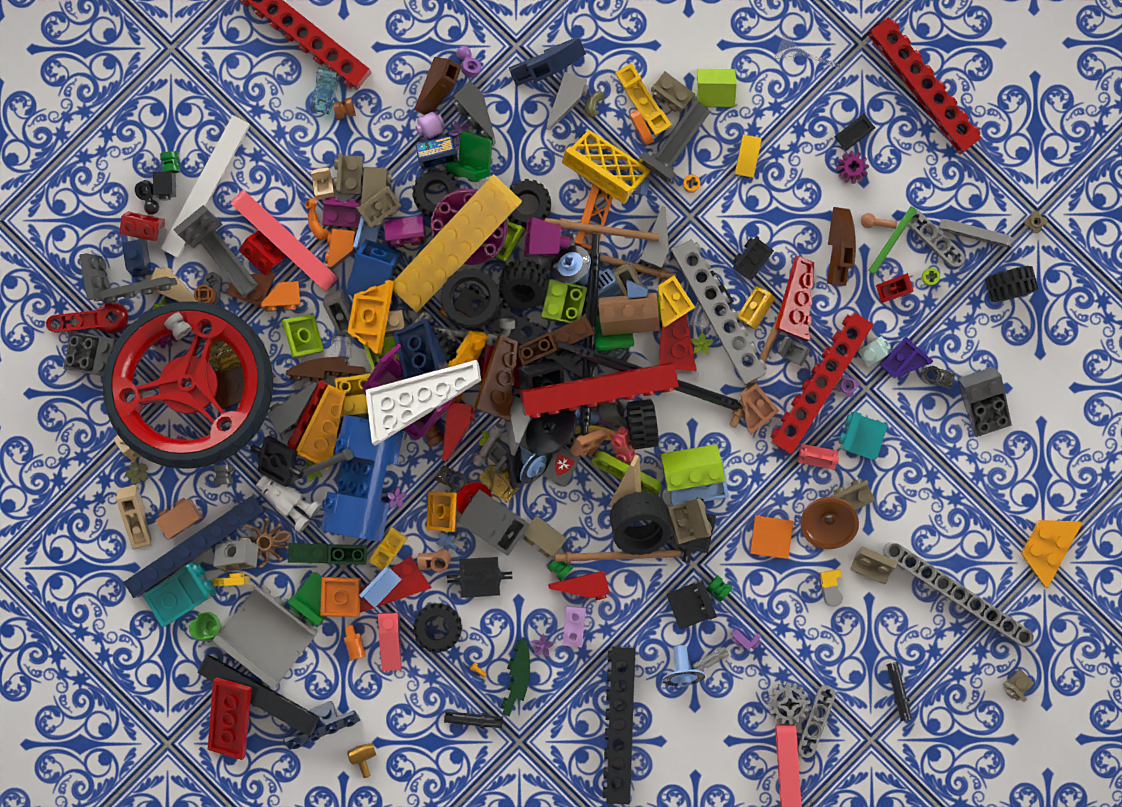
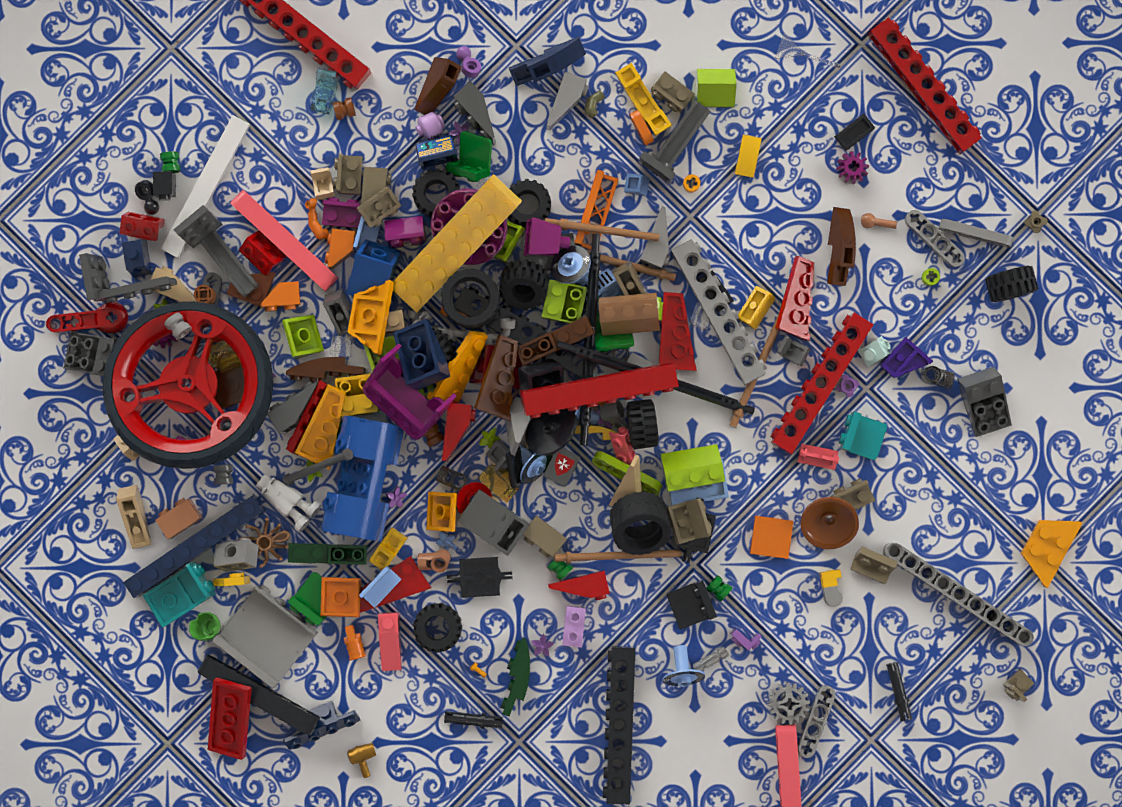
olive plant [125,461,148,485] -> none
black plate [250,435,304,487] -> none
white wing [366,360,481,446] -> none
light grey bar [472,423,505,467] -> none
yellow fence [562,130,651,204] -> none
nougat wing [569,428,609,457] -> none
medium blue slope [627,280,648,298] -> none
yellow wing [657,276,695,328] -> none
lime plant [691,332,714,355] -> none
black bracket [732,236,774,282] -> none
nougat wing [740,381,779,434] -> none
bright green bar [868,206,917,275] -> none
red slope [876,273,914,303] -> none

